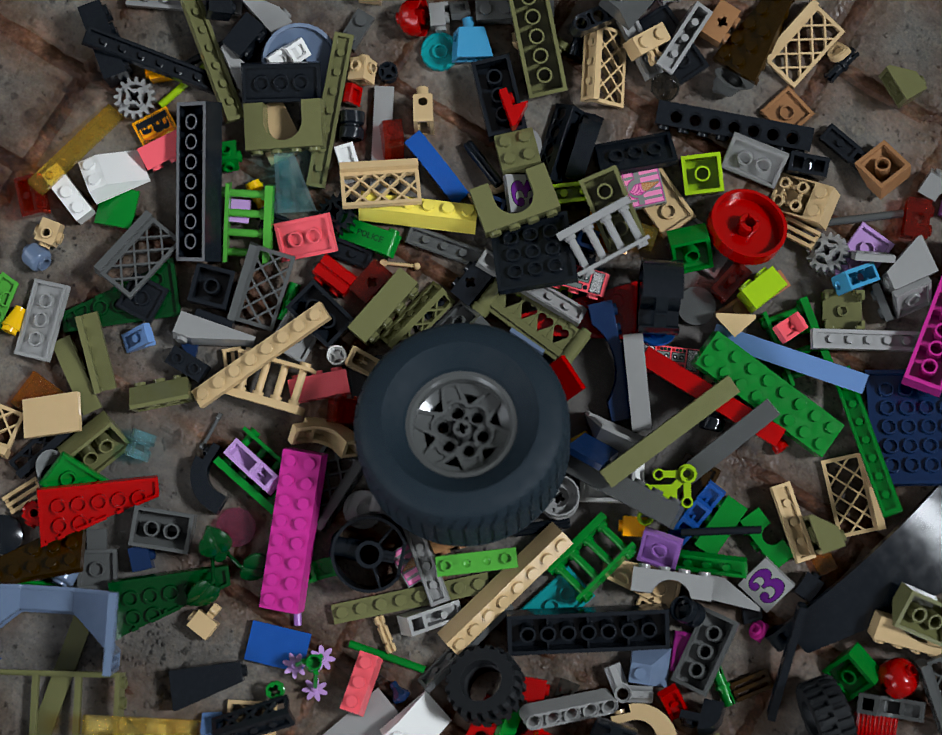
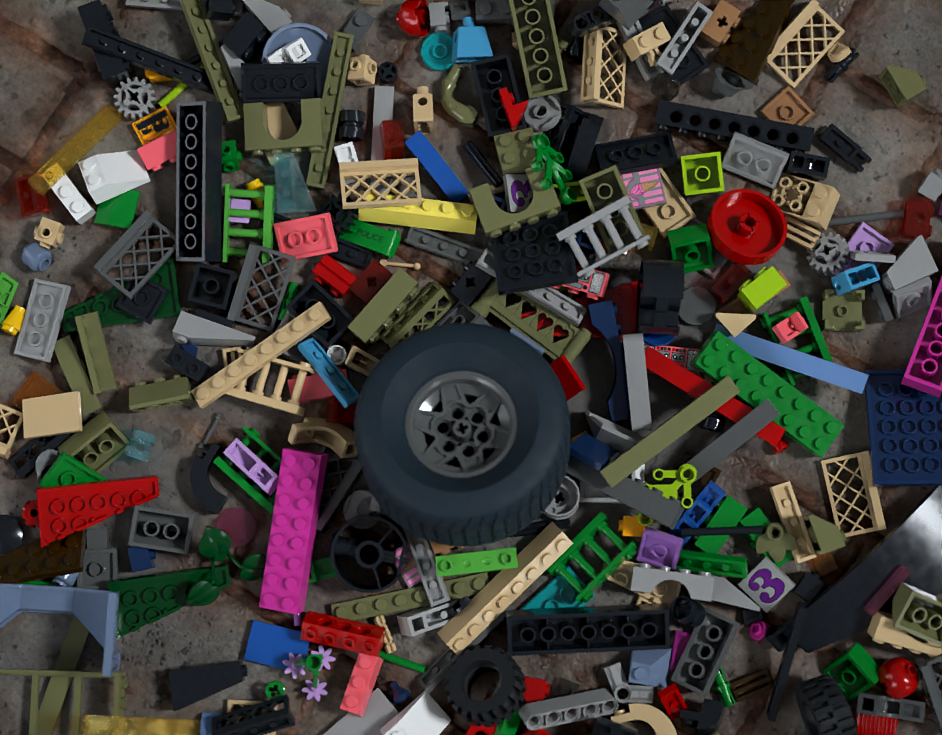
tan tile [2,476,40,515] -> none
medium blue slope [121,322,156,353] -> none
tan brick [187,603,222,640] -> none
red tile [342,83,363,107] -> none
light grey plate [810,328,921,352] -> none
green tile [835,365,903,518] -> none
medium nougat slope [854,140,911,200] -> none
none -> dark azure tile [297,337,359,408]
none -> red brick [300,611,386,657]
none -> olive piece [441,64,478,128]
none -> black tile [448,596,471,617]
none -> light grey tile [524,95,561,132]
none -> green plant [531,133,577,205]
none -> olive plate [756,522,796,563]
none -> clear pink axle [864,565,910,616]

